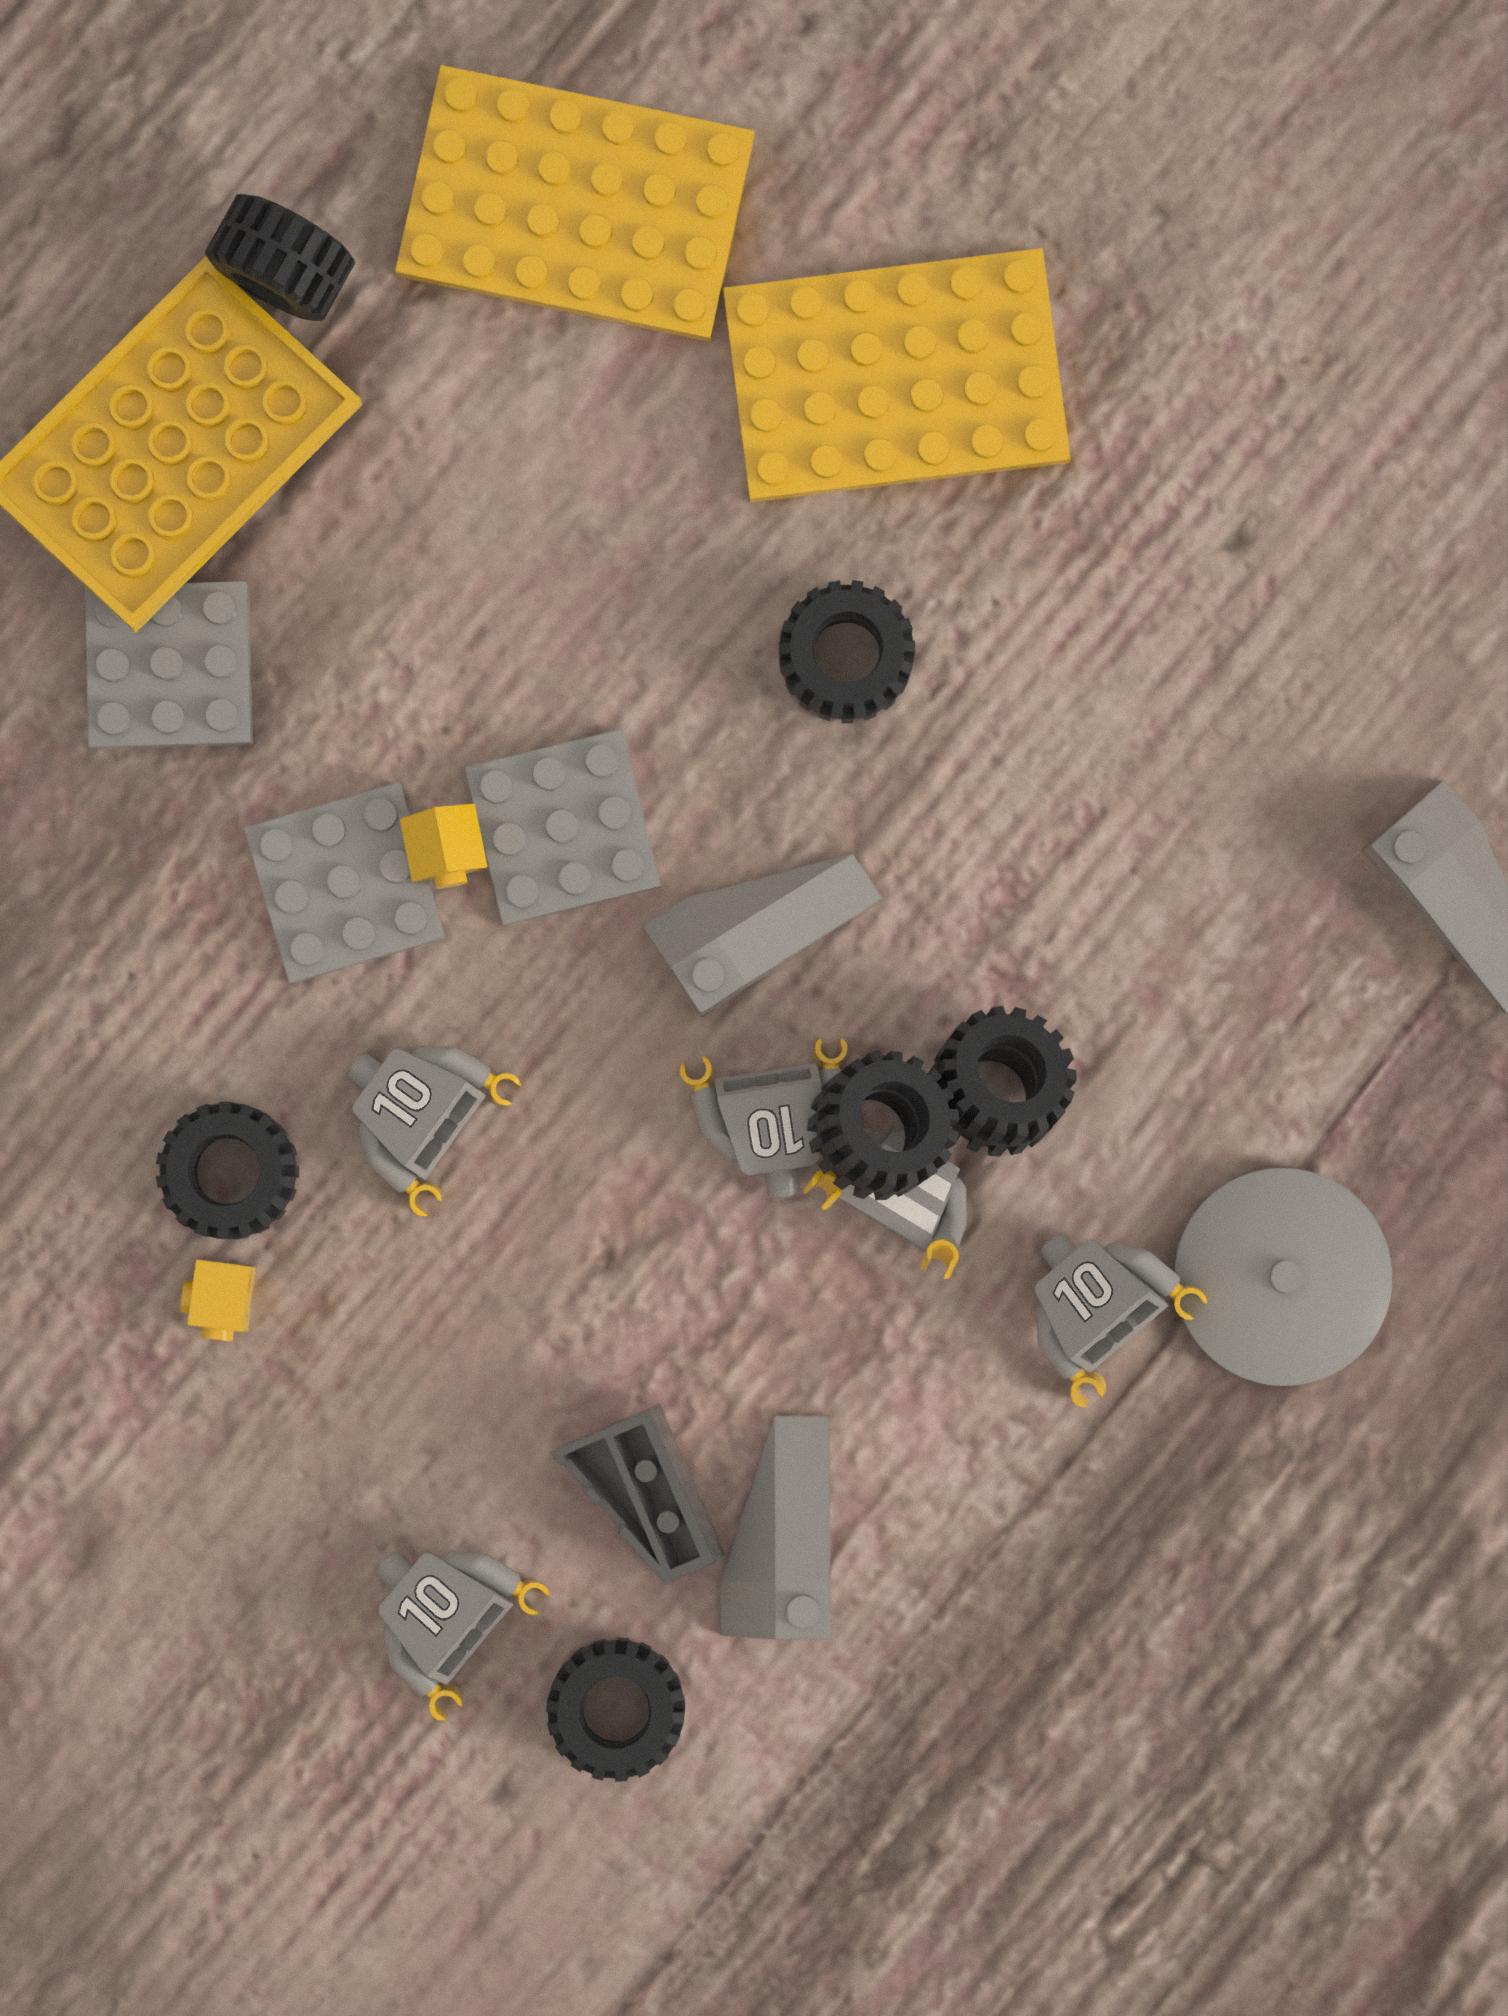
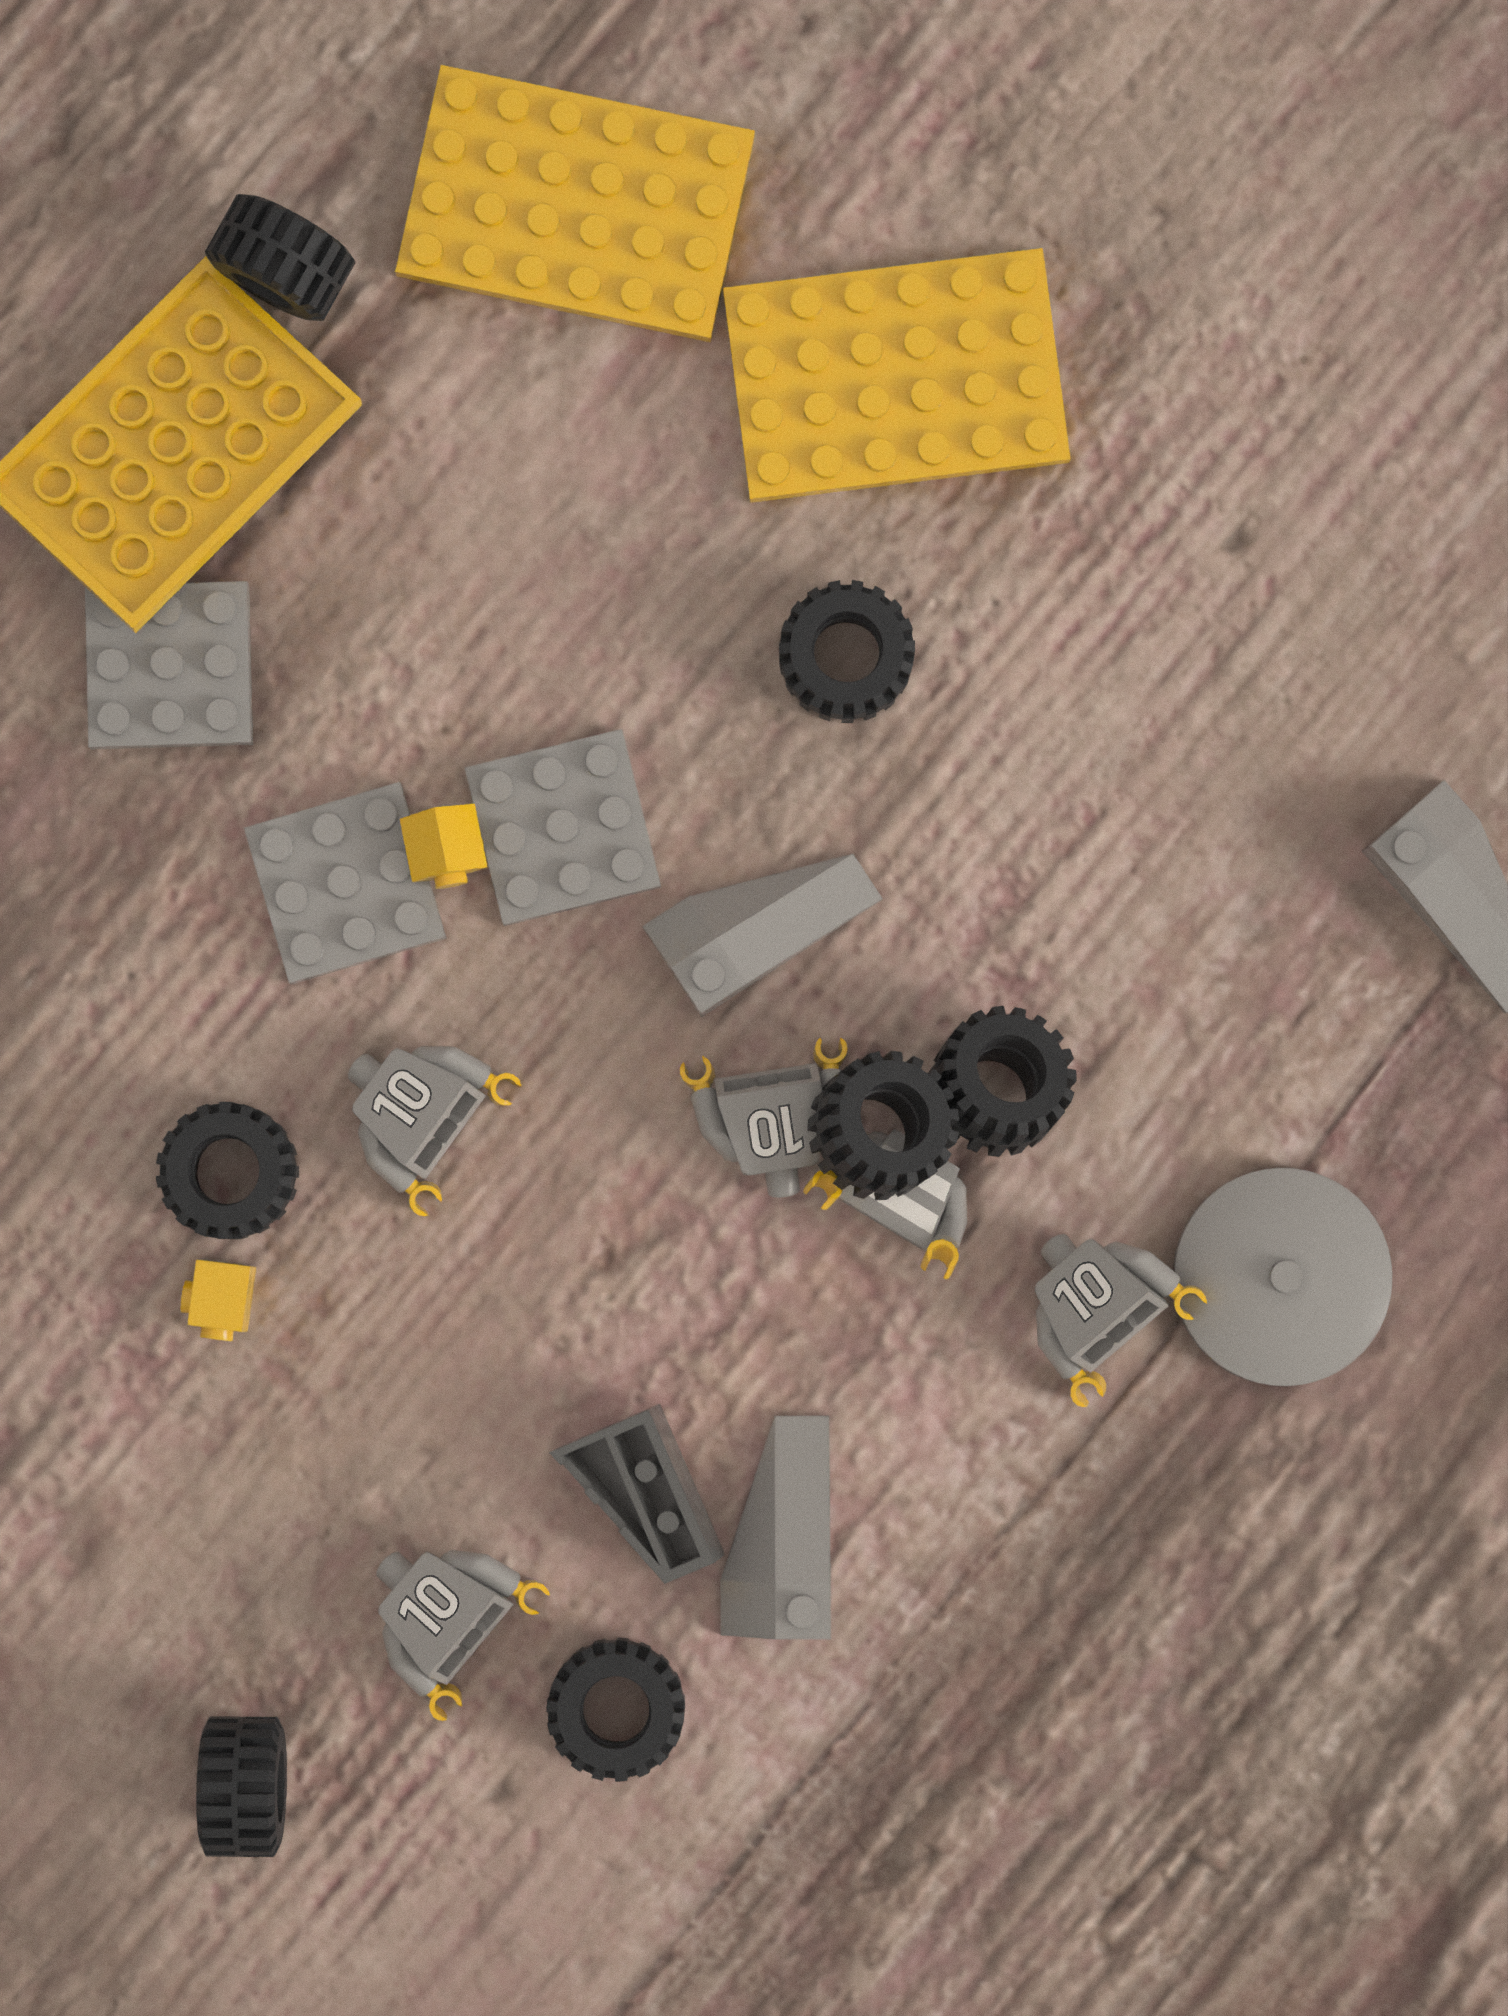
none -> black tyre [196,1716,287,1857]

